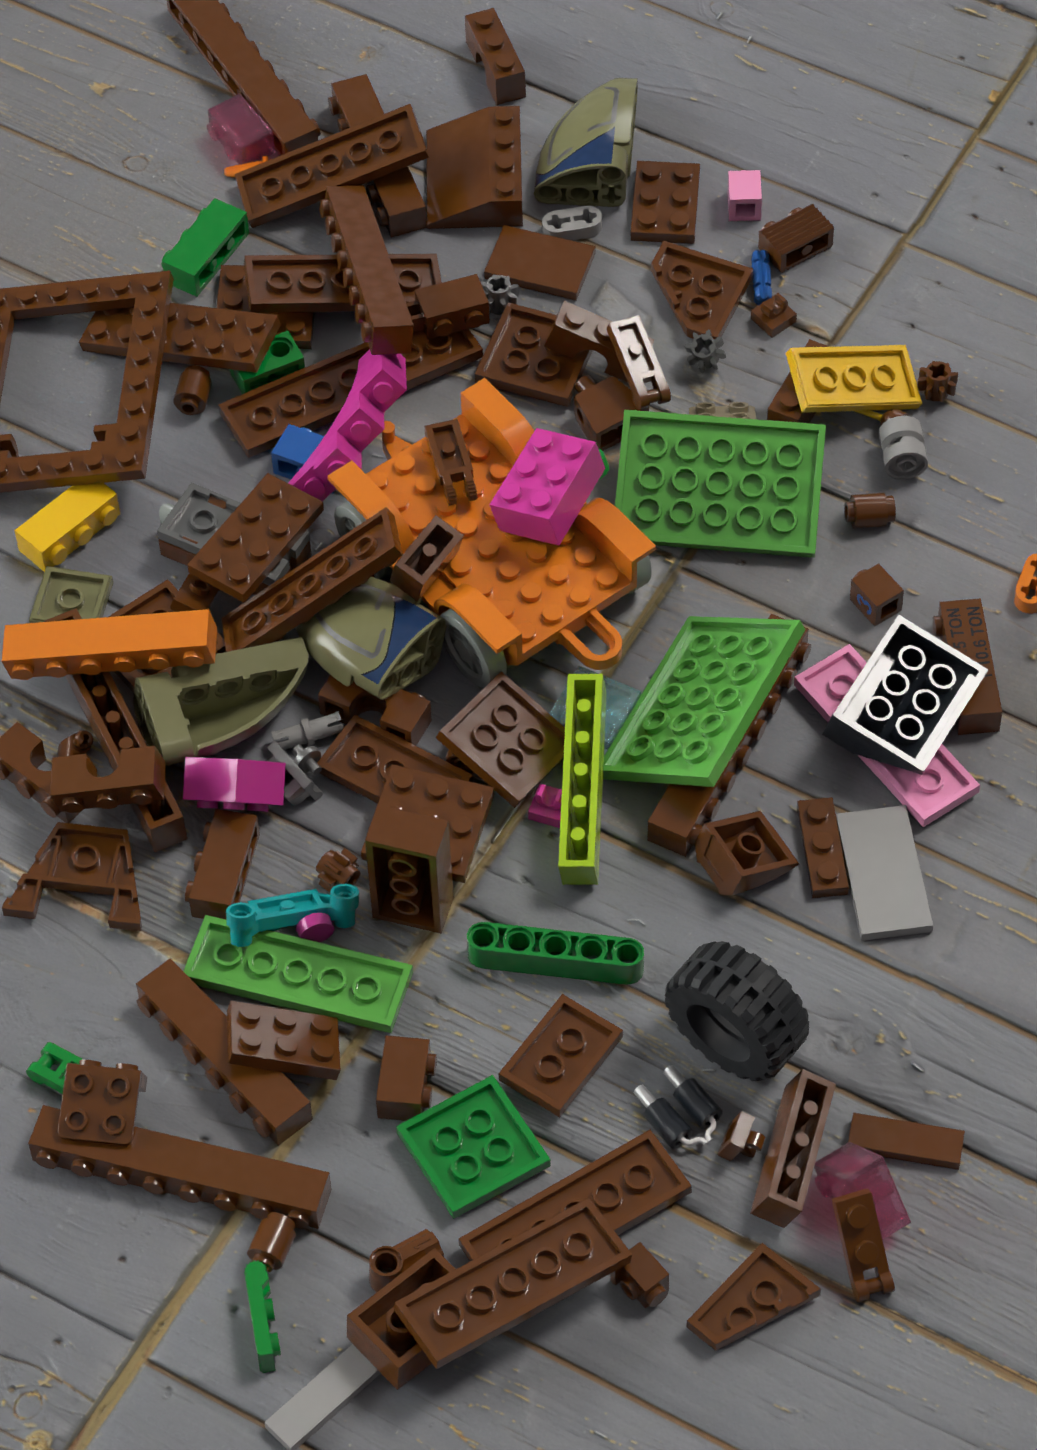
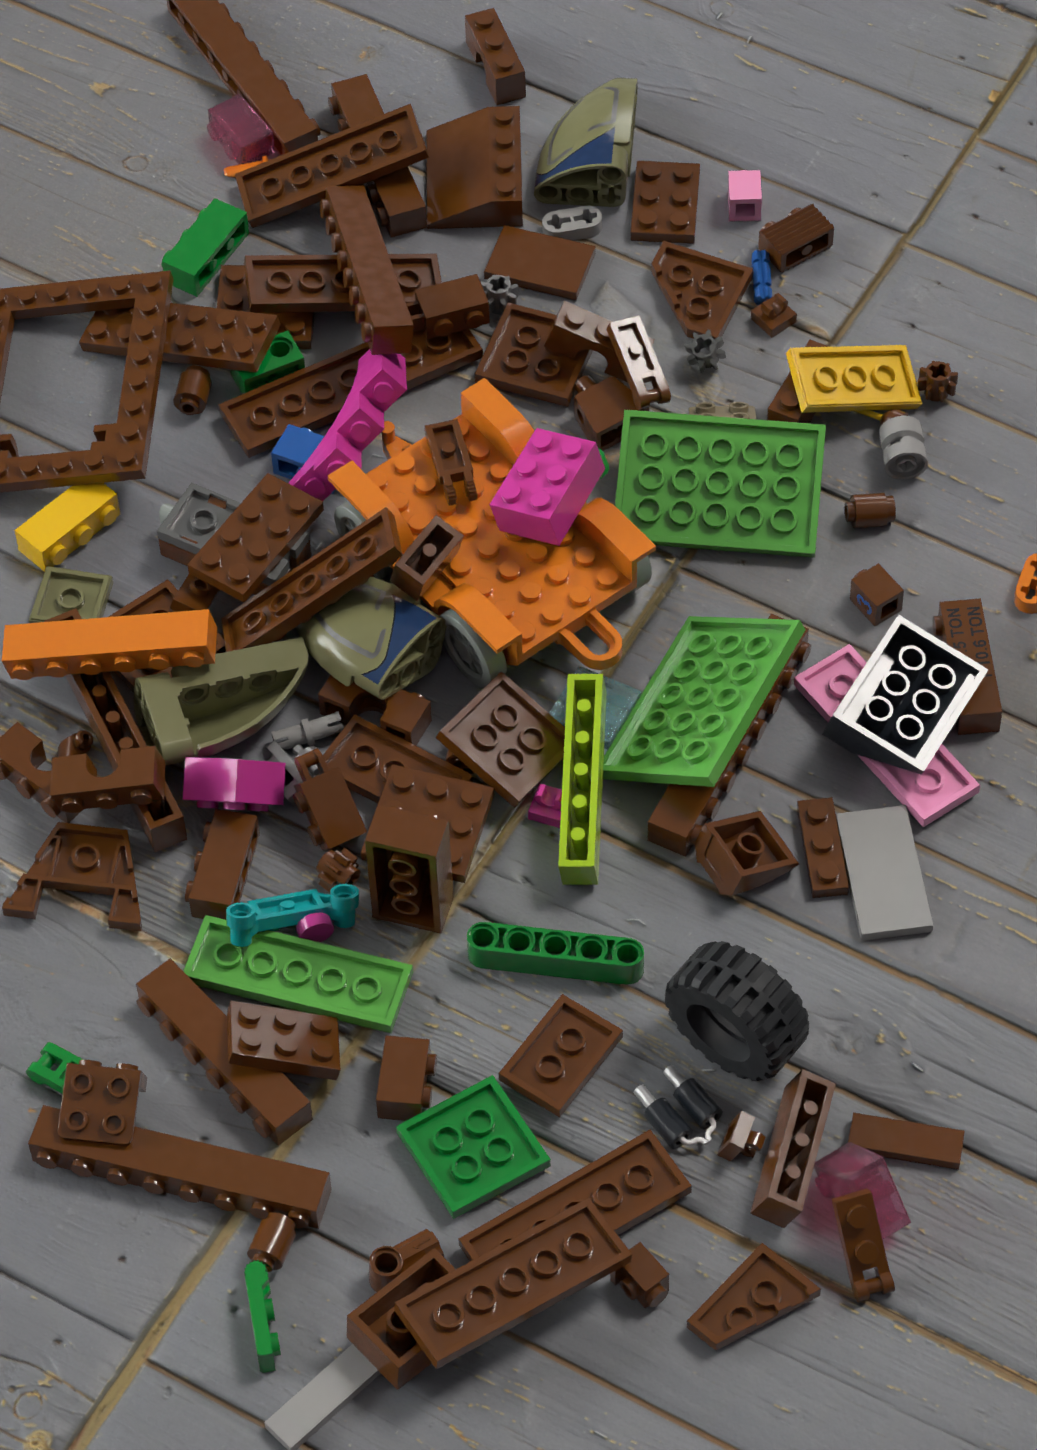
none -> reddish brown brick [293,748,367,850]

